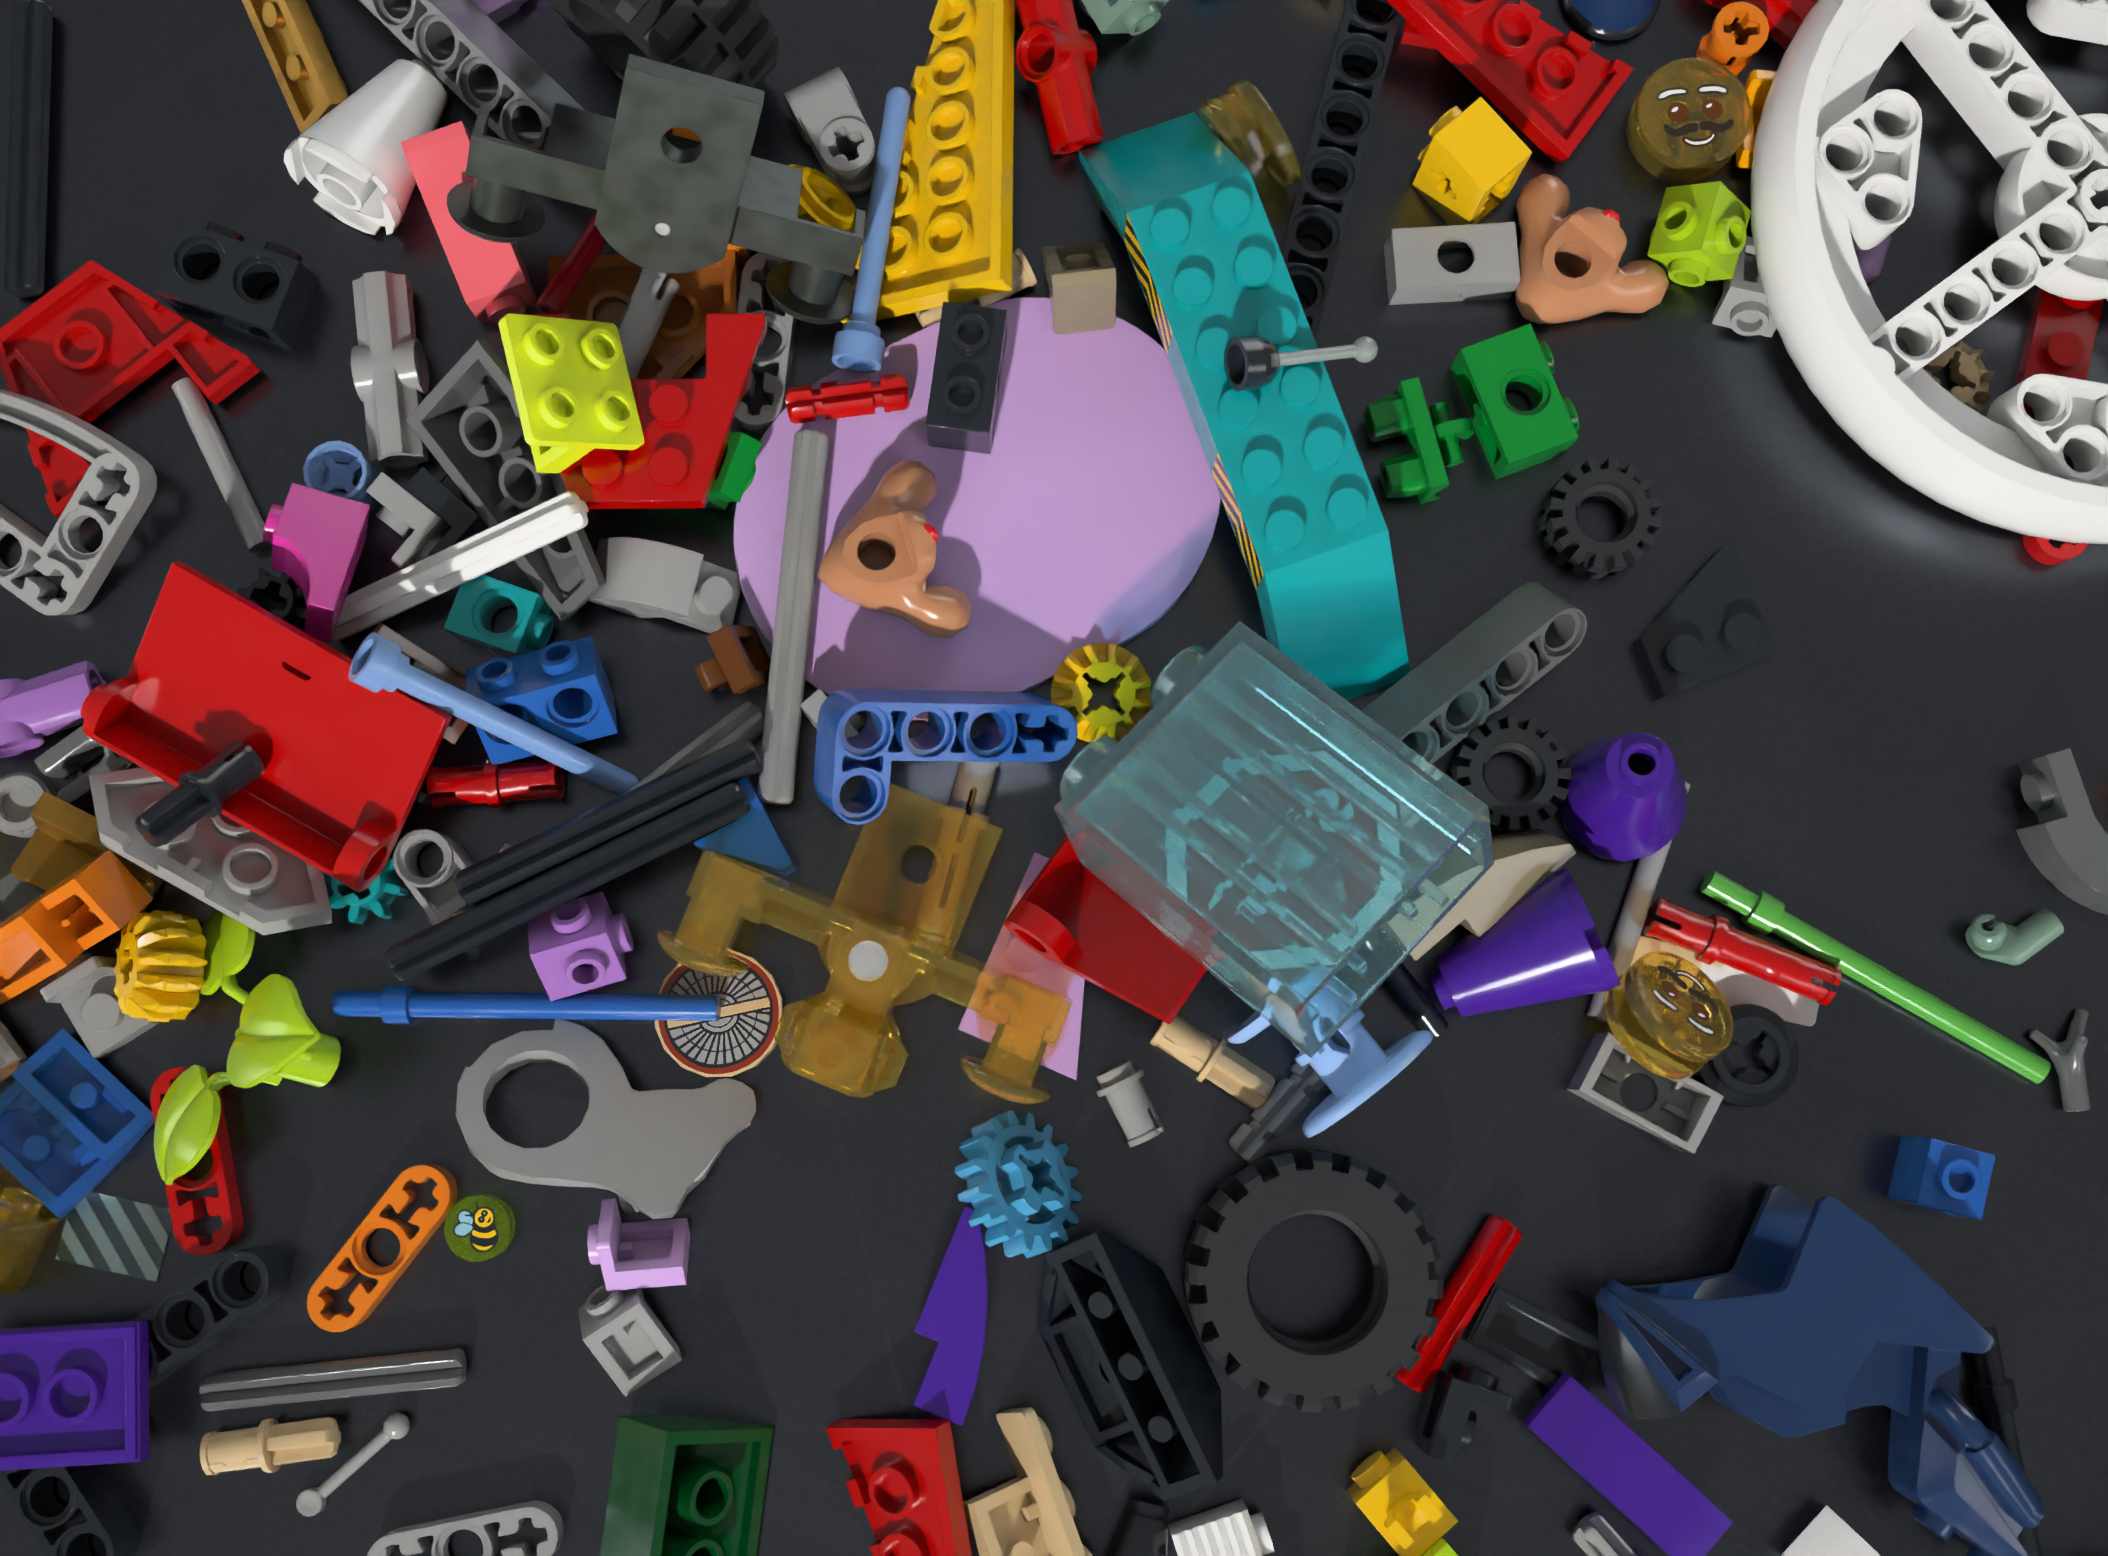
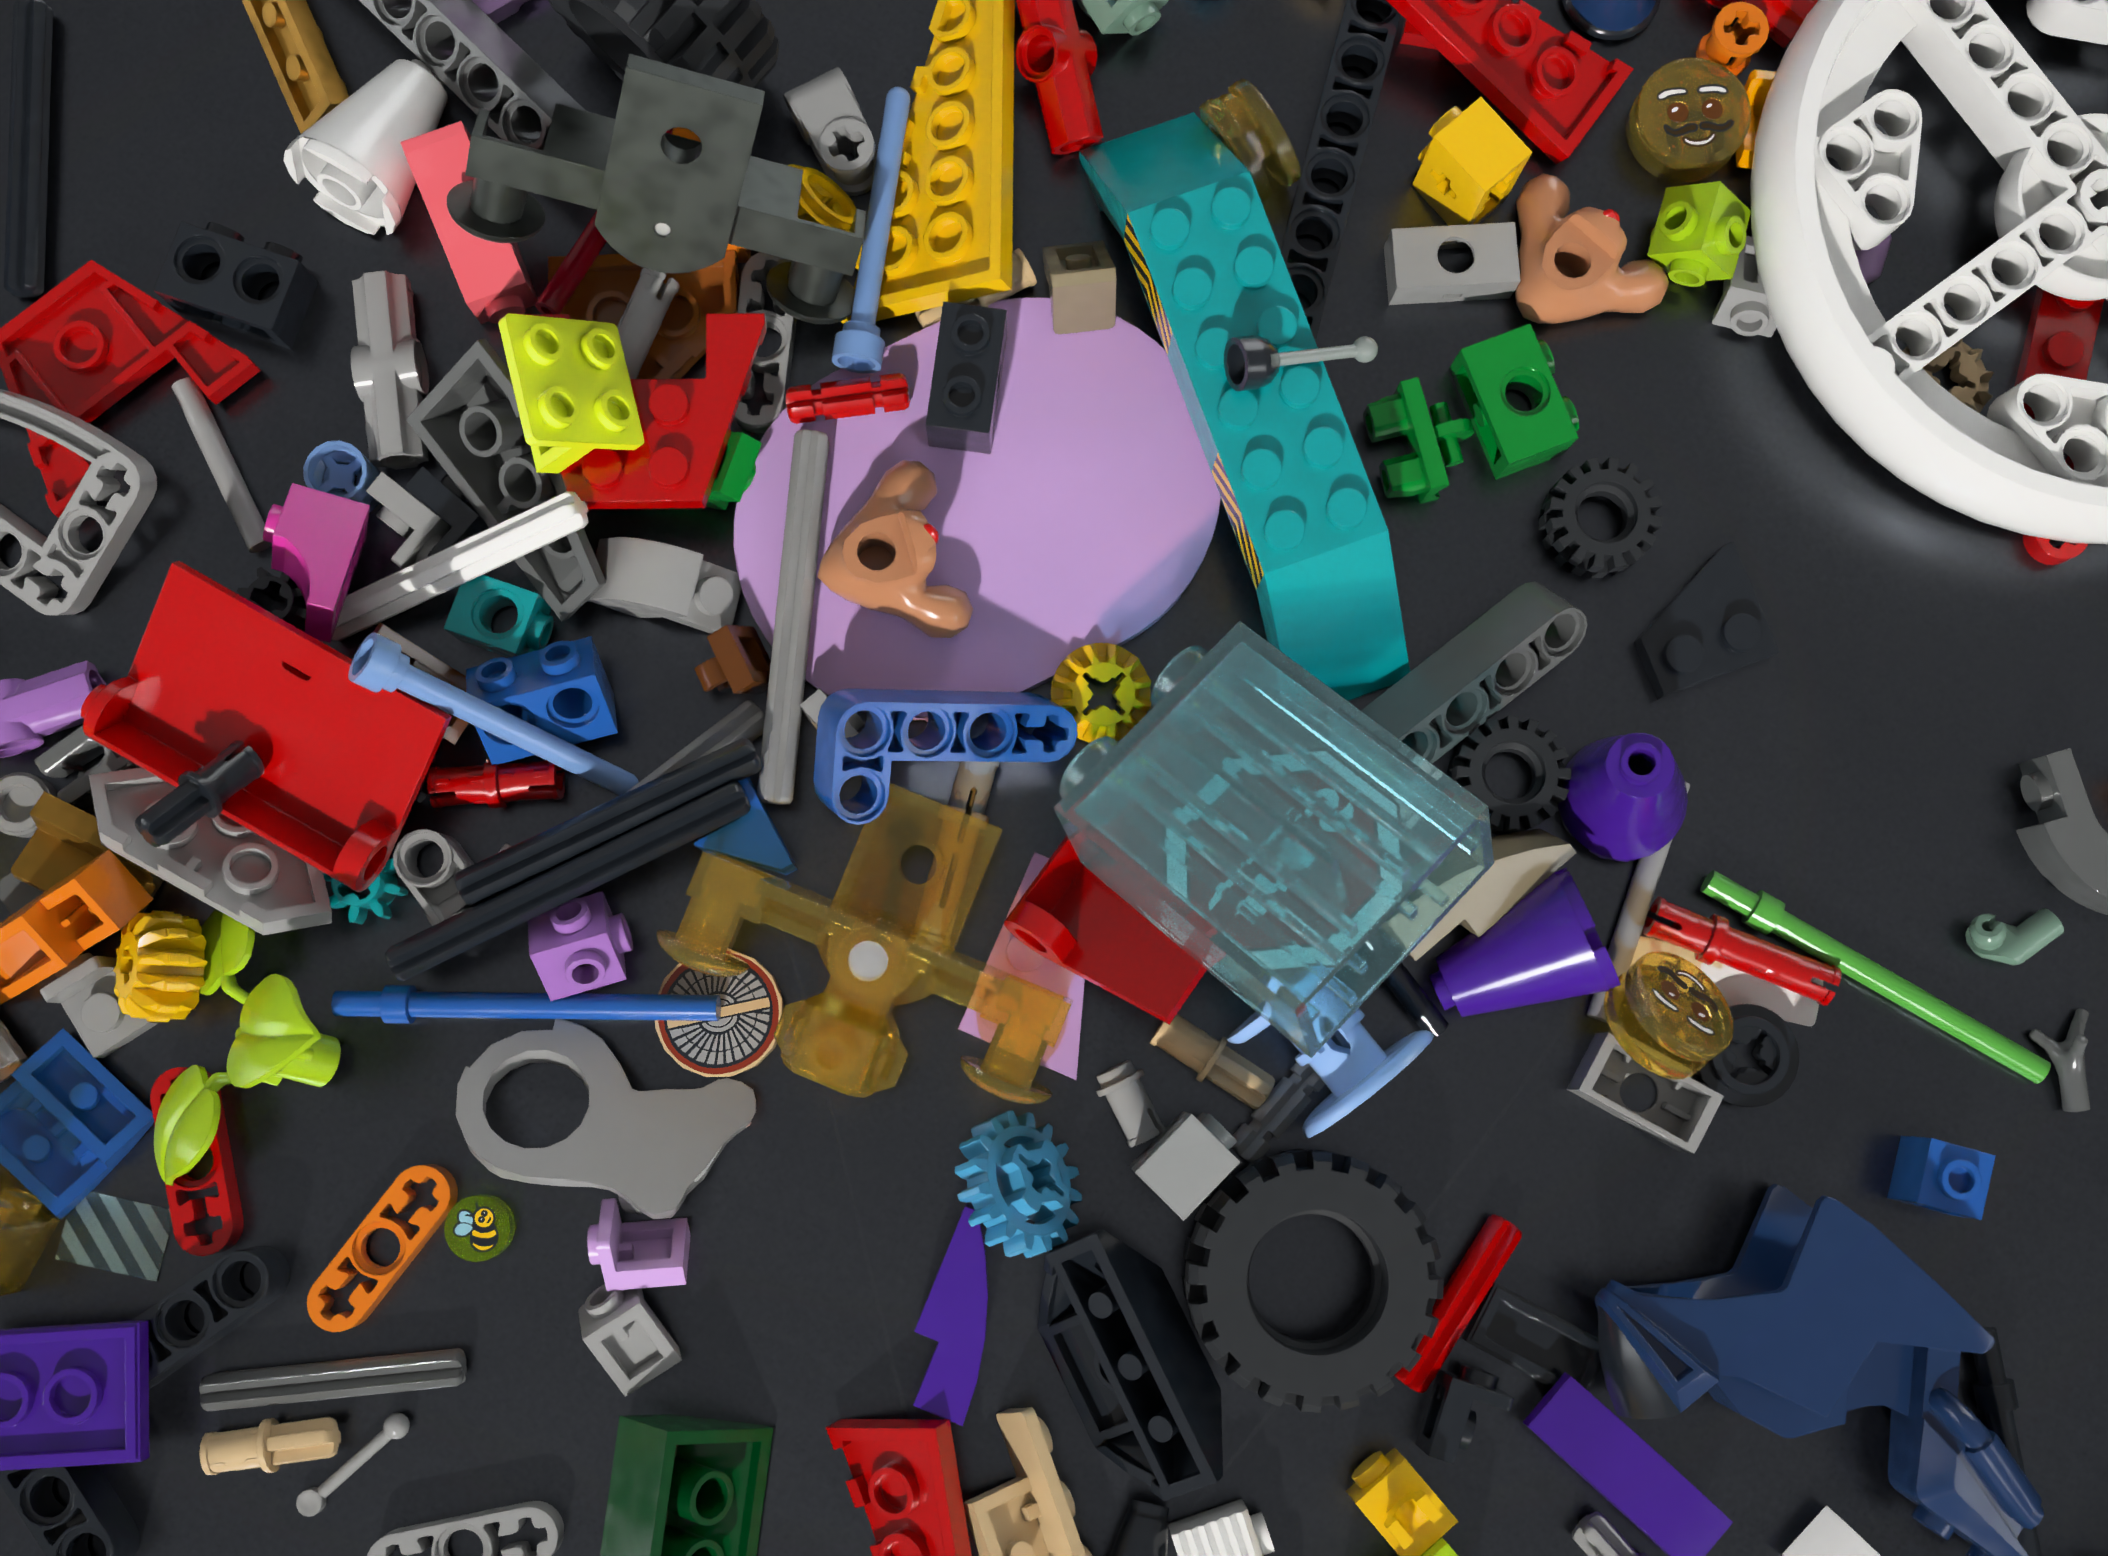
none -> light grey brick [1128,1111,1240,1221]

